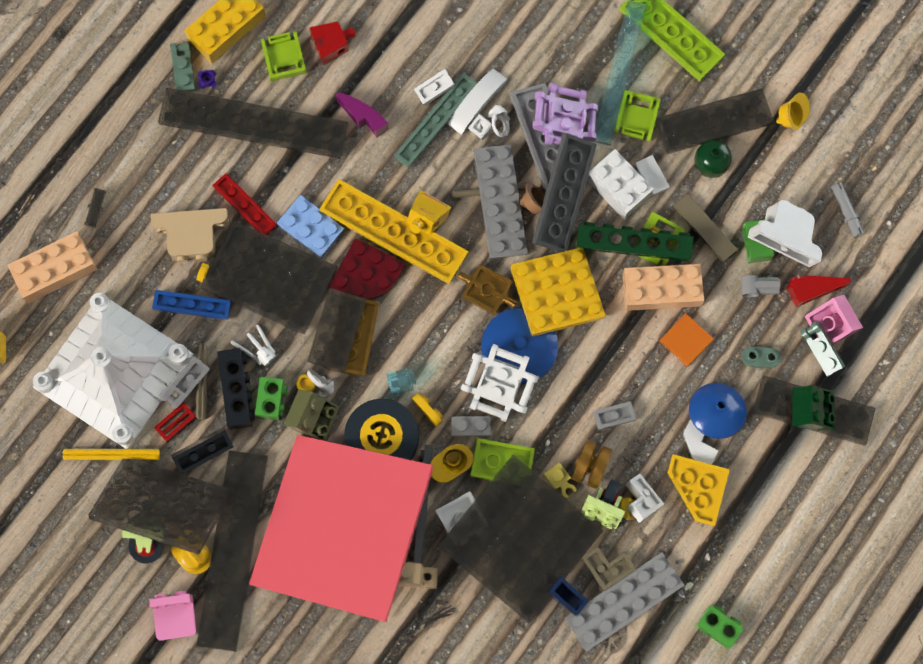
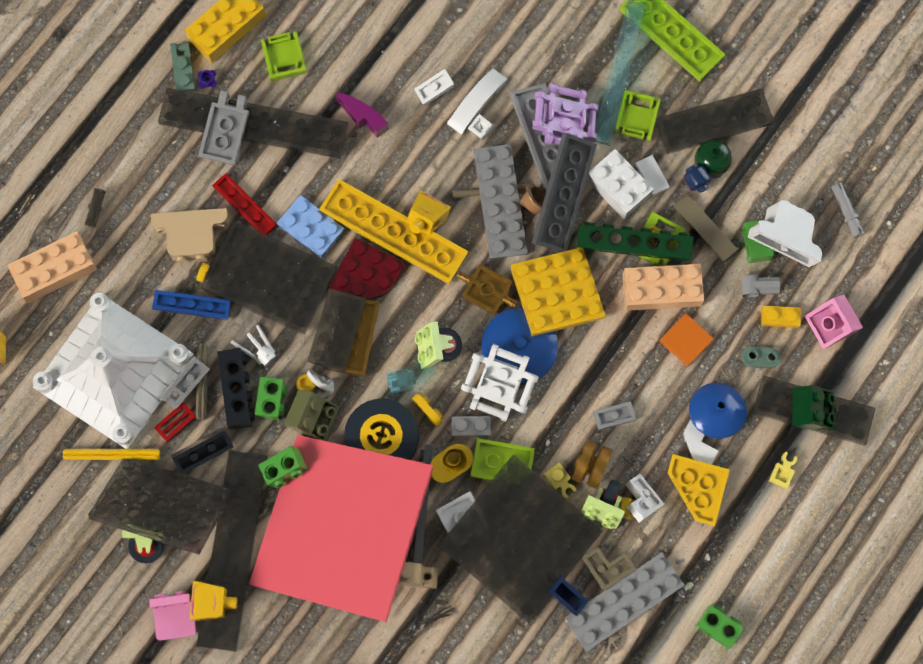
yellow piece [171,531,212,574] -> none
red torso [309,22,356,65] -> none
sand green plate [394,72,477,169] -> none
white piece [487,105,510,137] -> none
yellow piece [776,93,810,130] -> none
red slope [786,275,852,308] -> none
plate [800,321,845,377] -> none
none -> yellow torso [190,581,237,621]
none -> light grey tile [198,90,249,166]
none -> bright green brick [259,446,308,488]
none -> yellowish green plate [415,322,462,369]
none -> dark blue head [684,164,712,193]
none -> yellow plate [761,306,801,328]
none -> light yellow plate [769,452,797,489]

